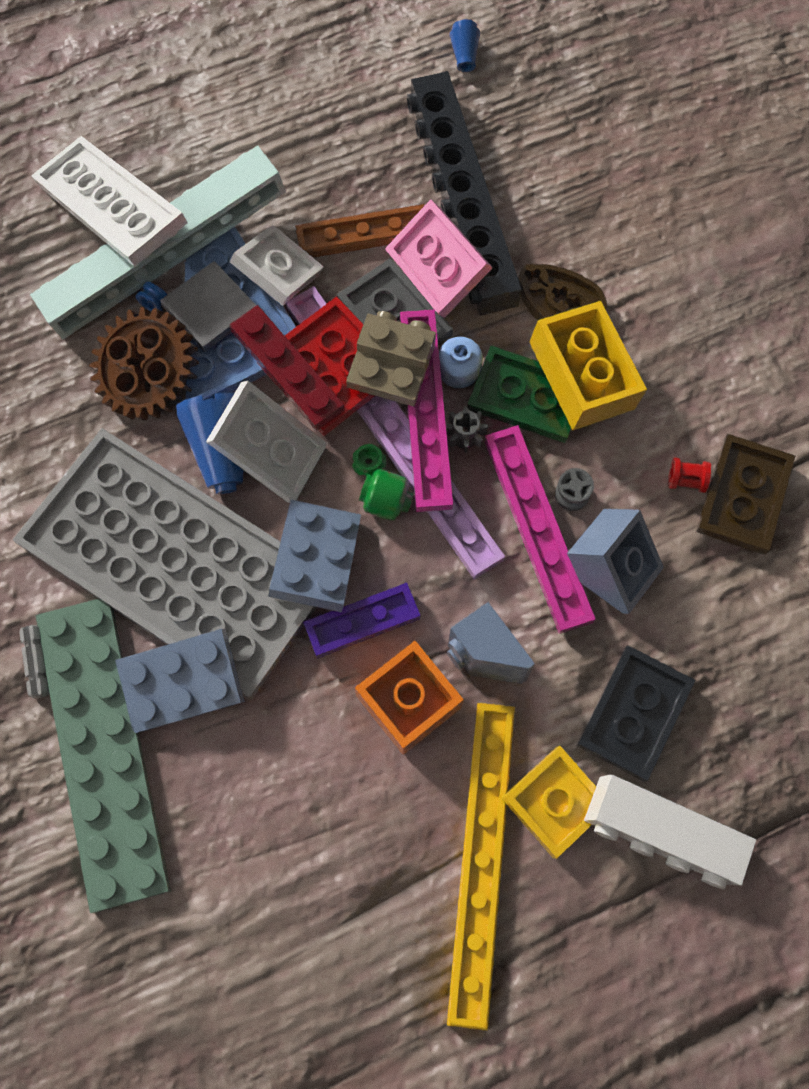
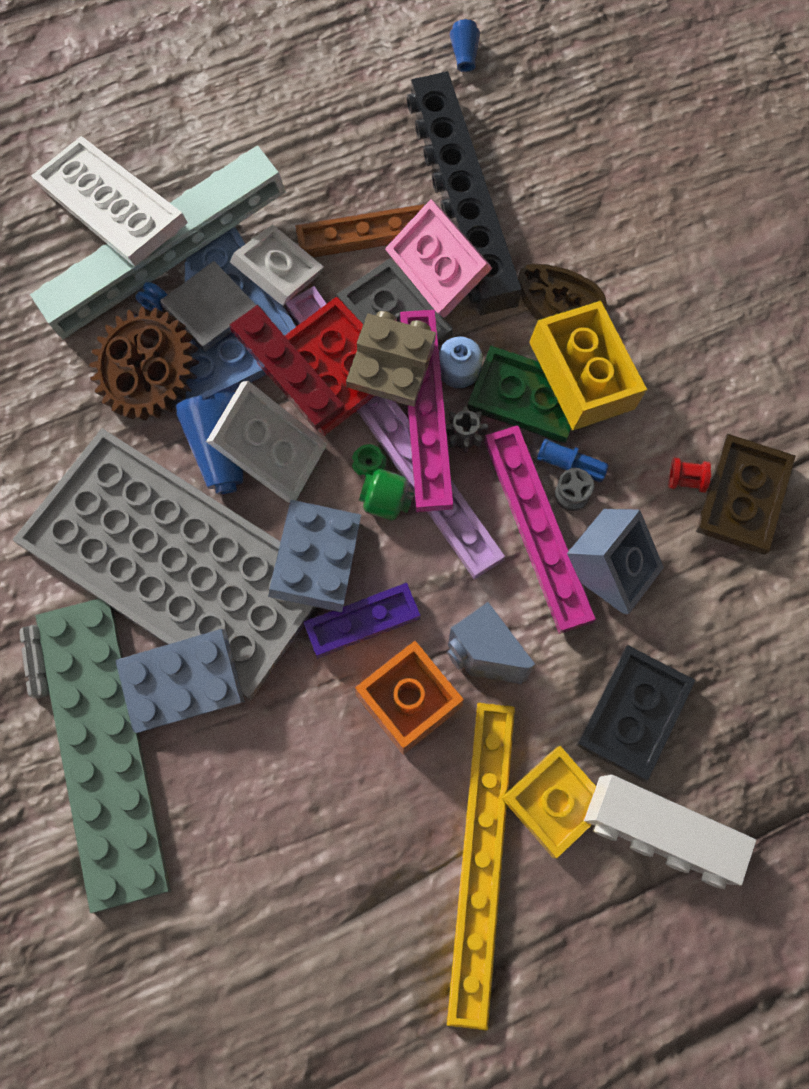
none -> blue axle [537,439,609,482]

